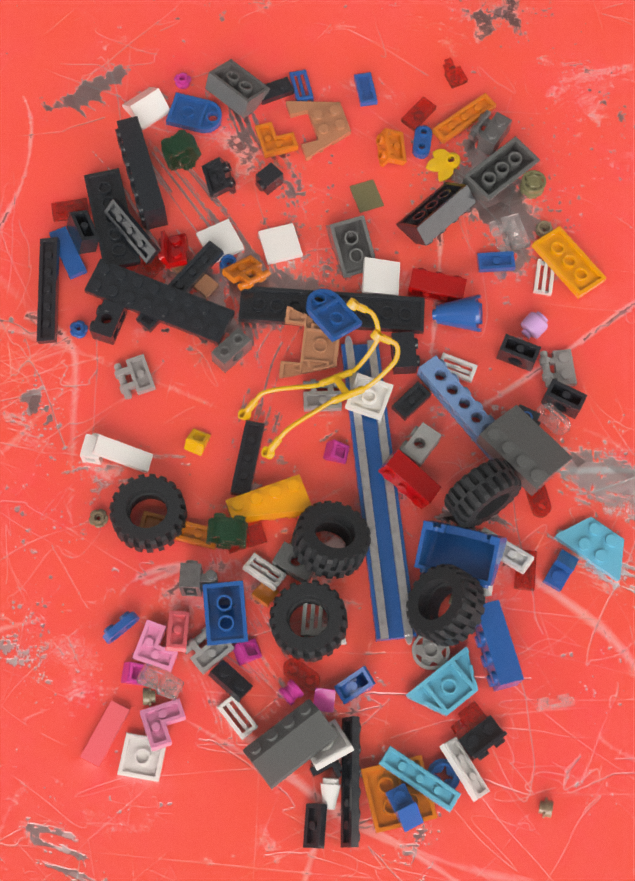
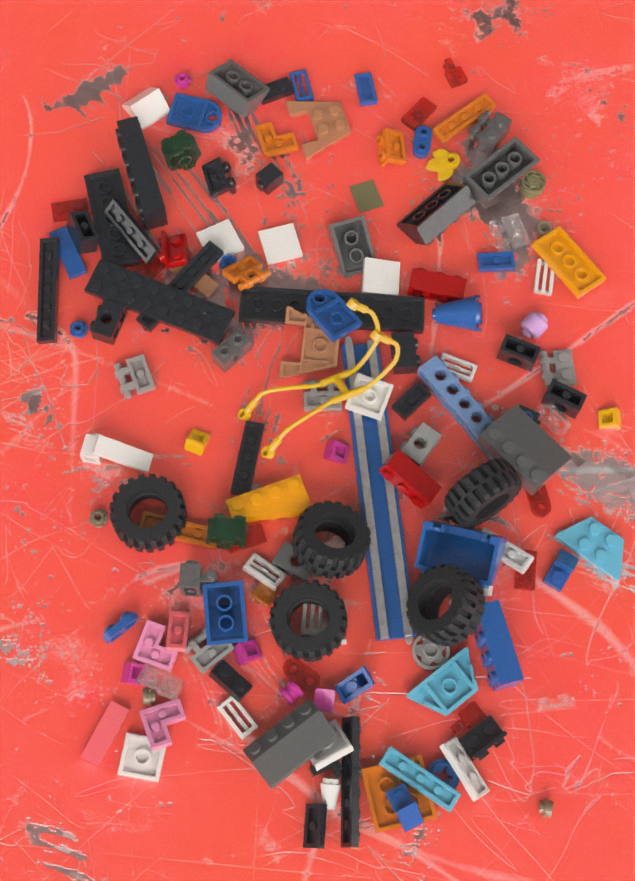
none -> yellow slope [598,407,621,429]

